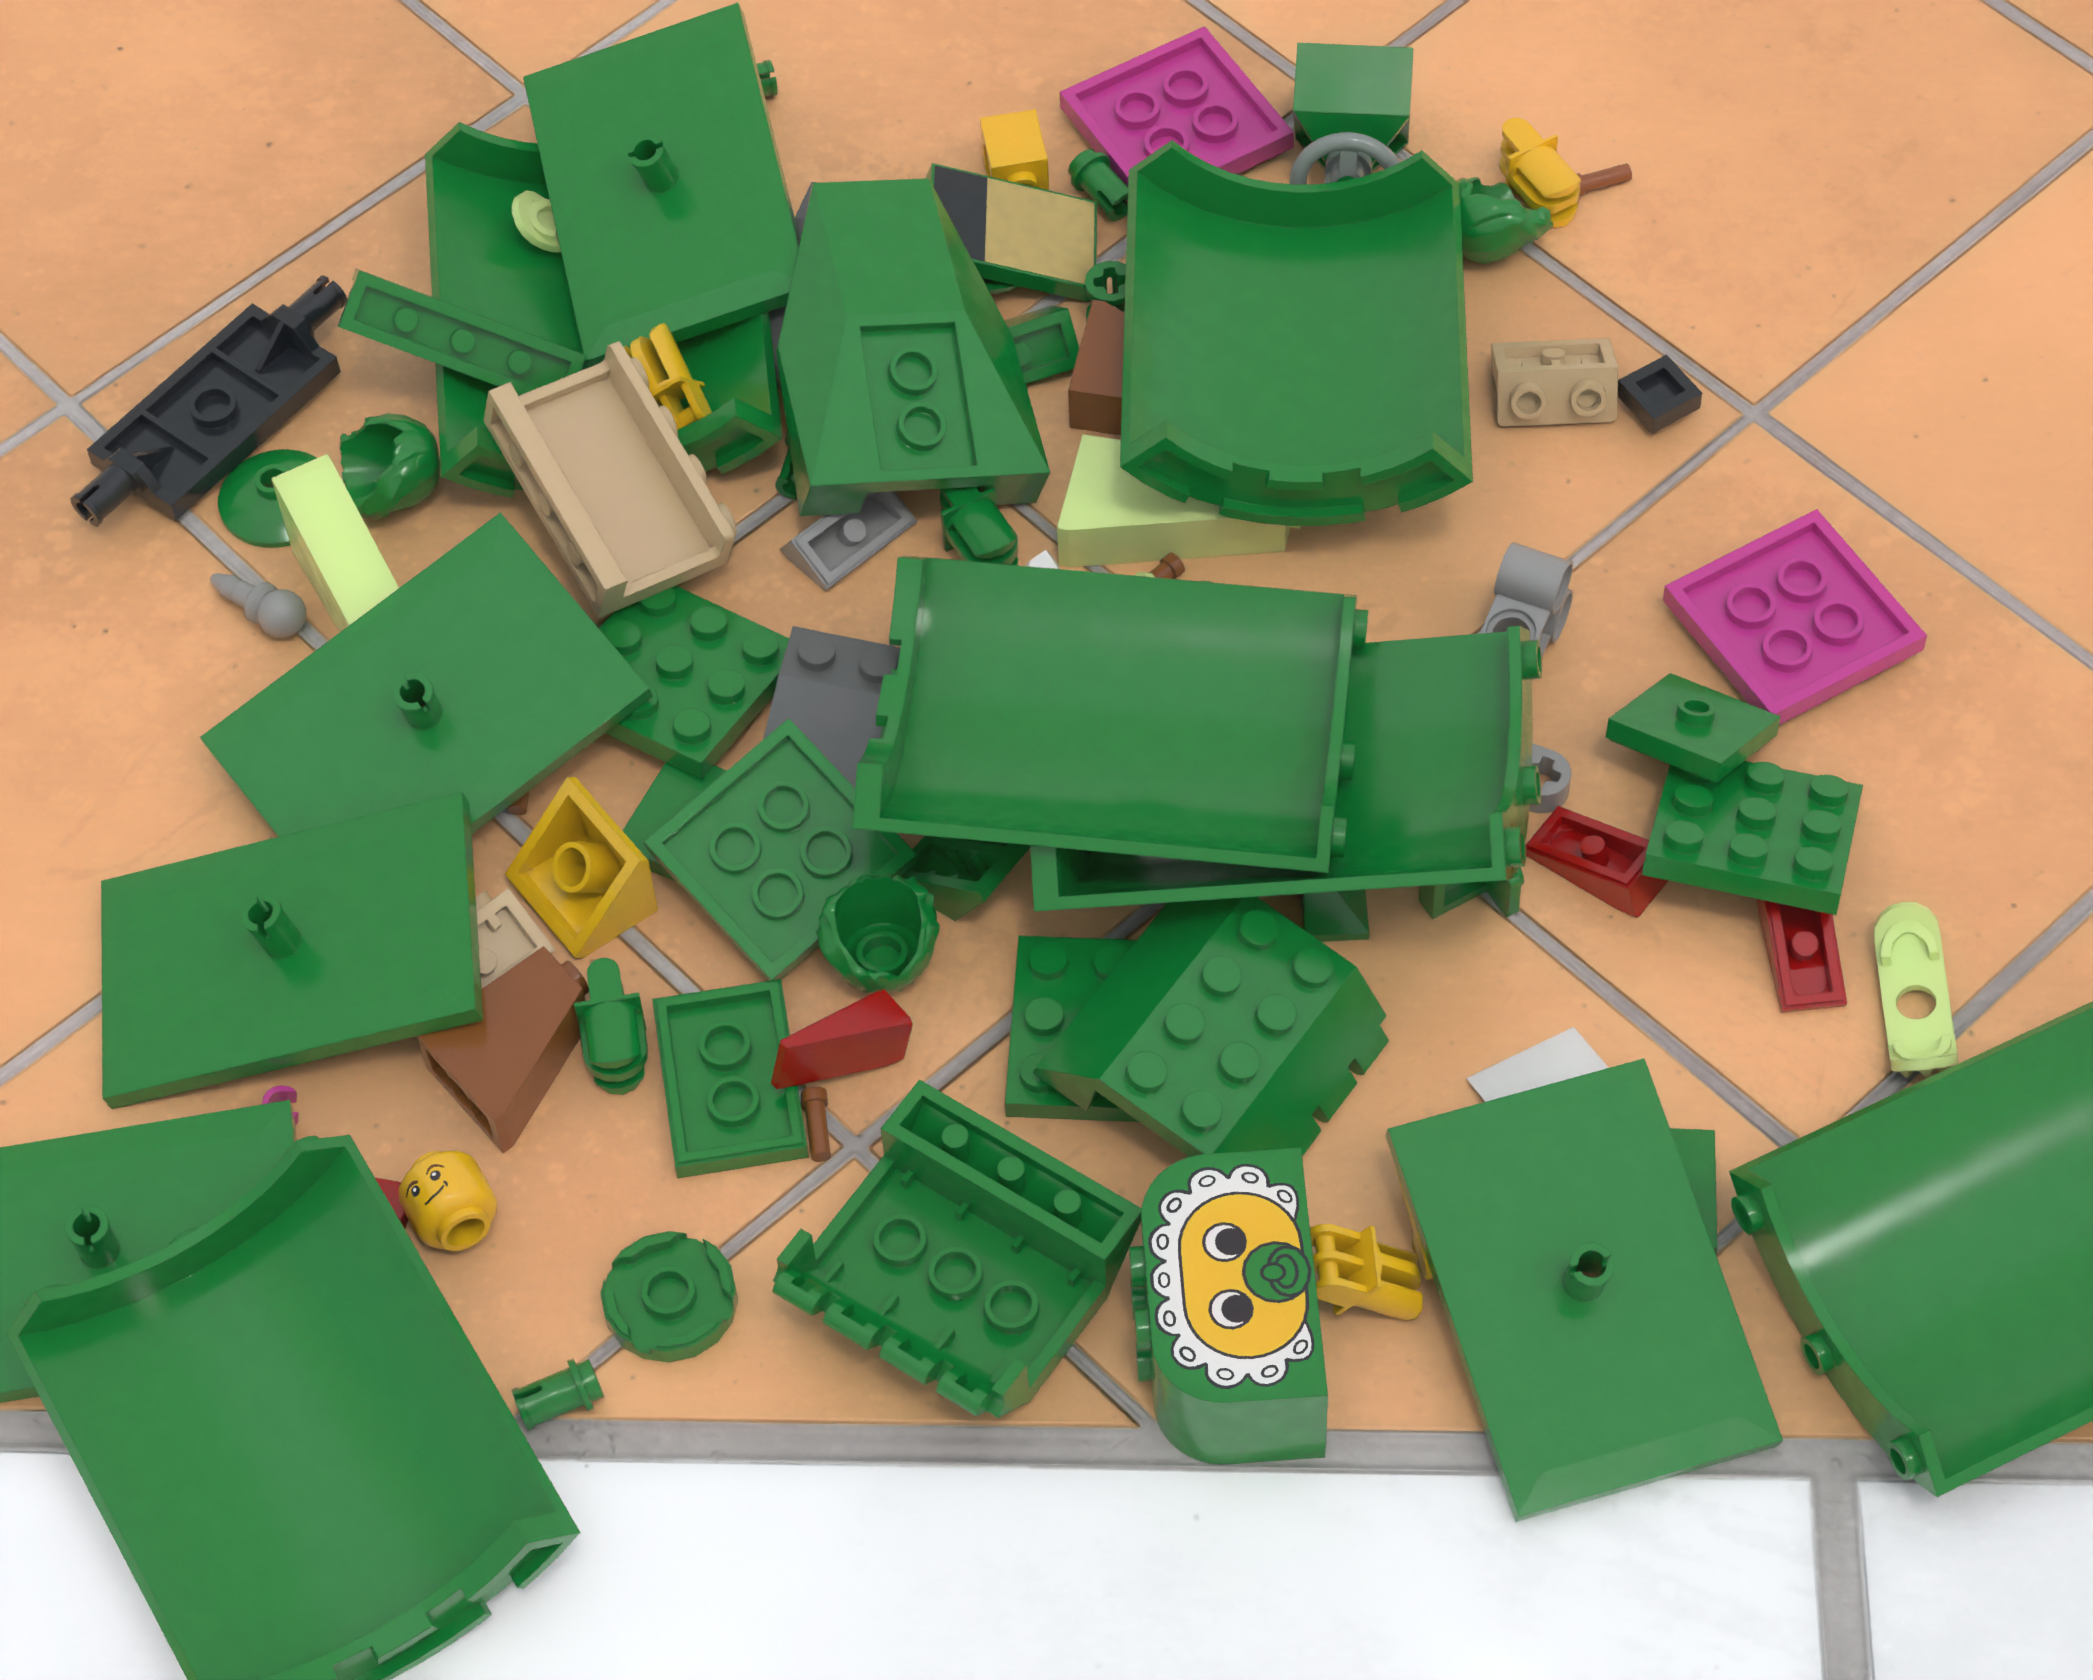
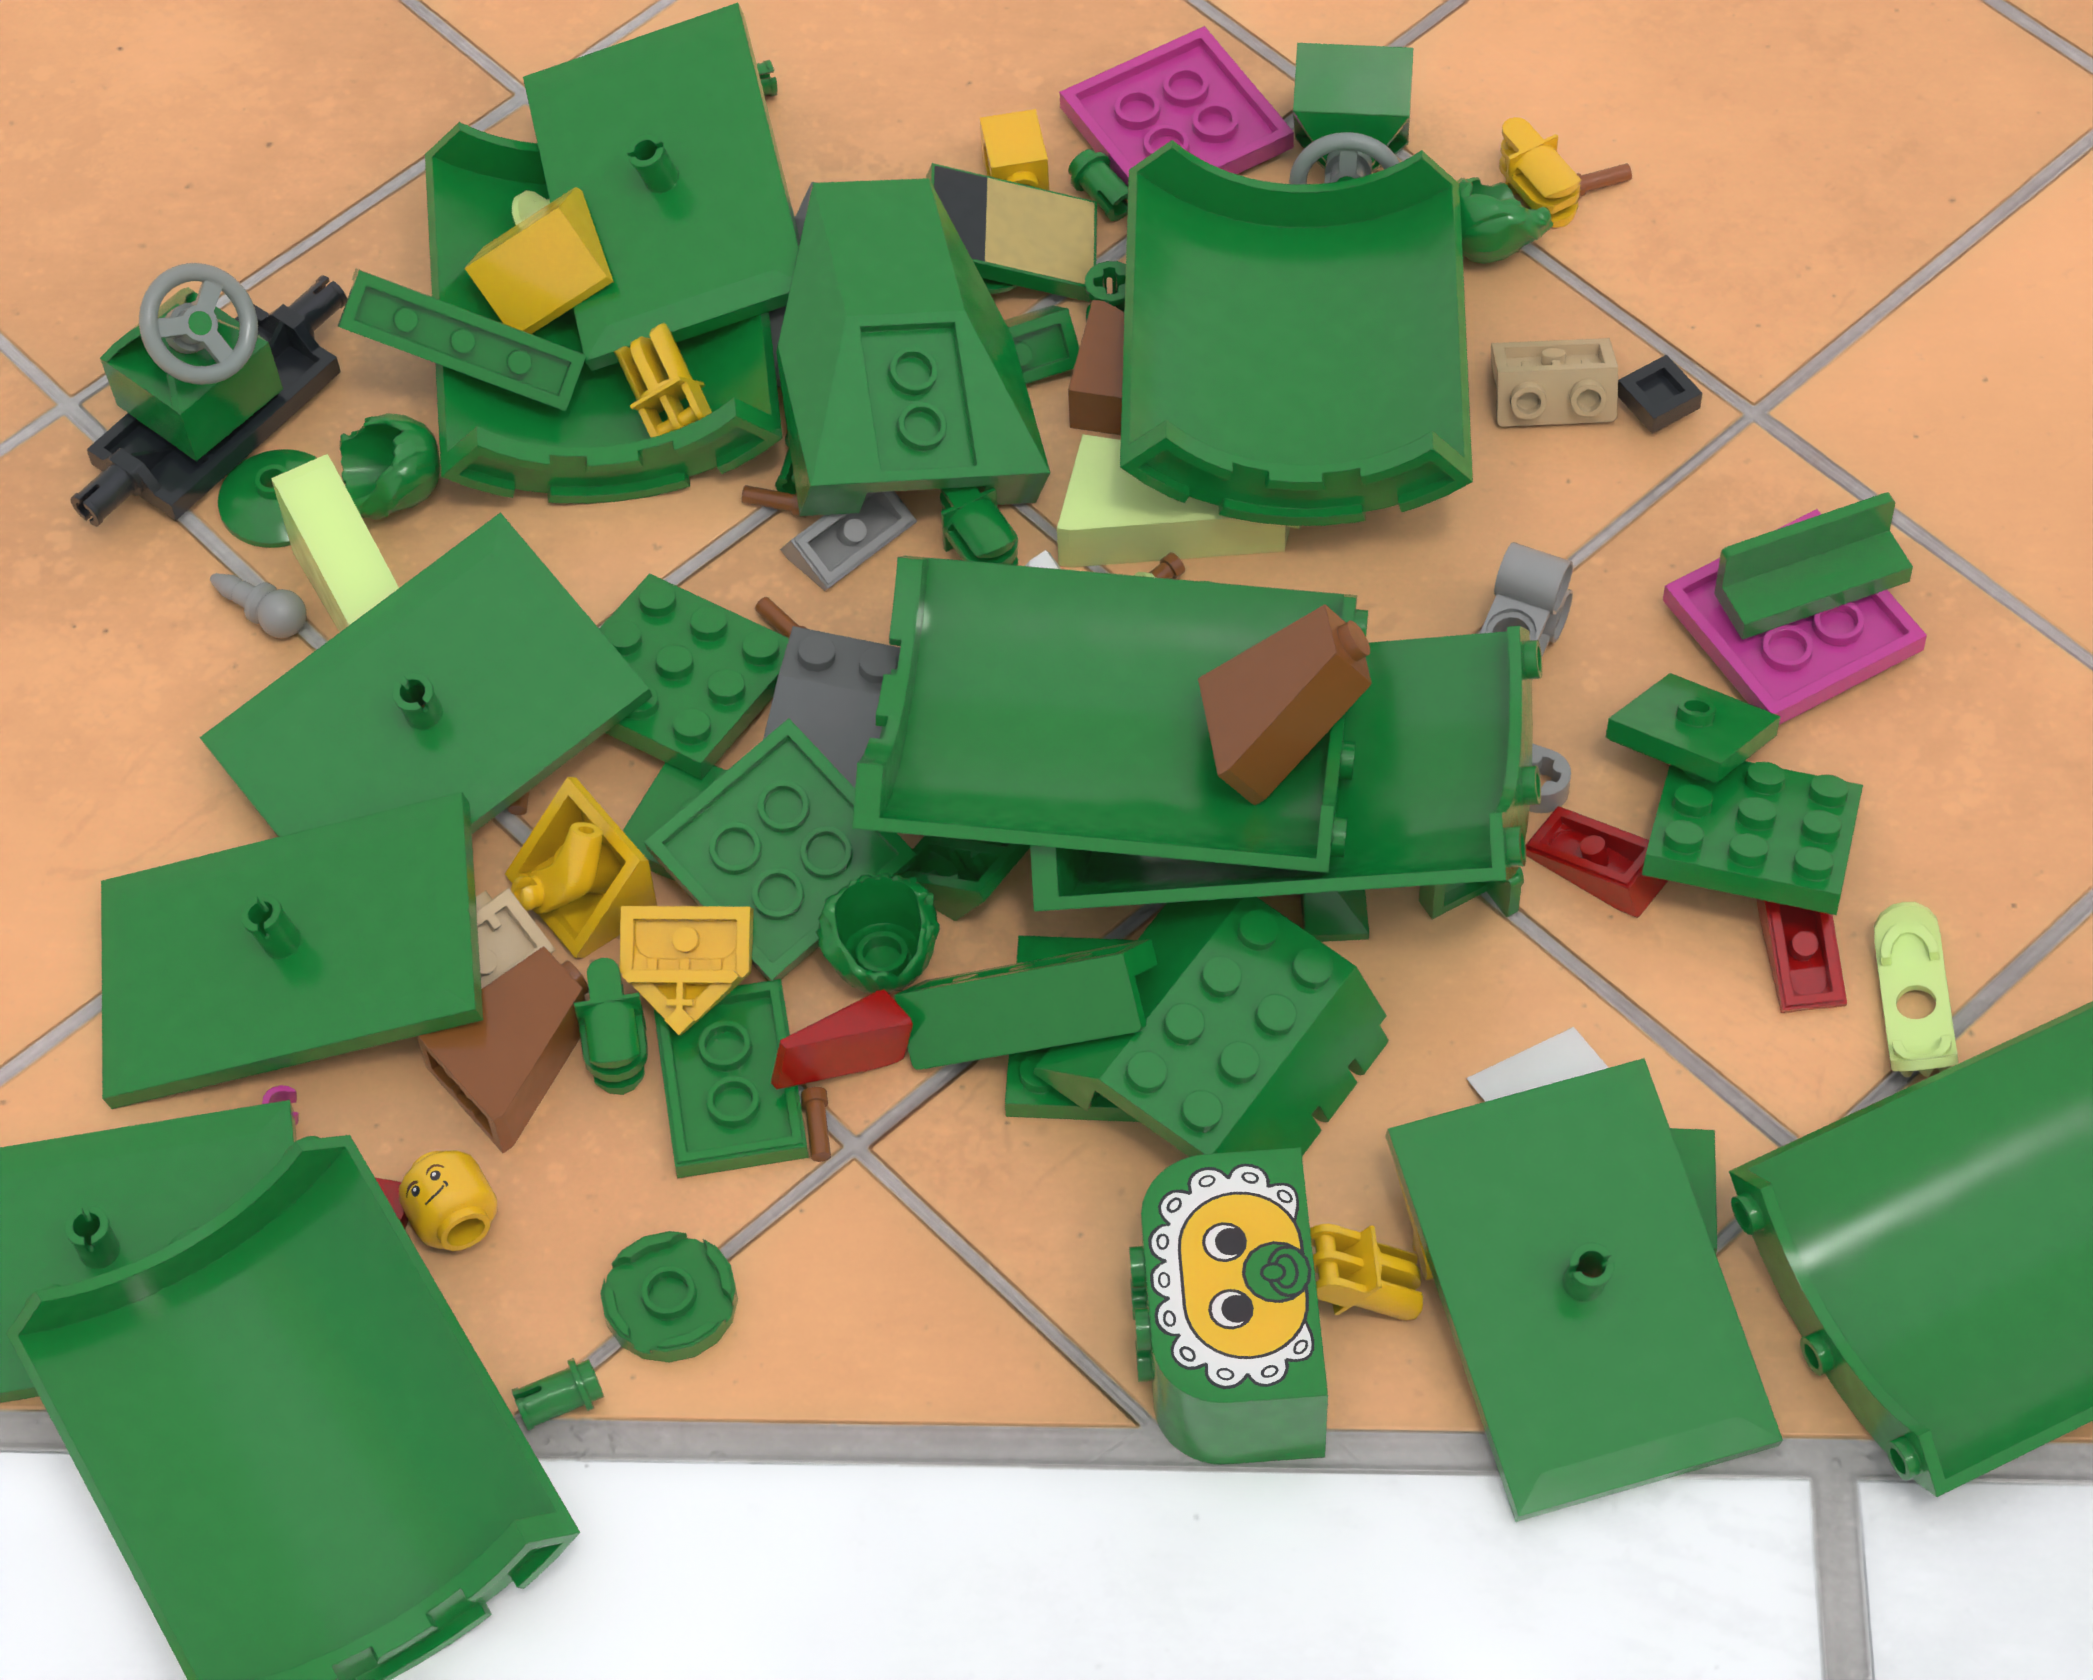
tan panel [484,341,737,618] -> none
green slope [772,1079,1142,1418] -> none
none -> green piece [100,263,283,461]
none -> yellow slope [464,187,613,334]
none -> yellow arm [511,822,603,914]
none -> yellow slope [619,906,754,1036]
none -> dark orange piece [742,485,807,518]
none -> dark orange piece [755,597,807,638]
none -> green panel [894,939,1158,1070]
none -> dark orange slope [1198,604,1372,806]
none -> green panel [1714,492,1913,640]

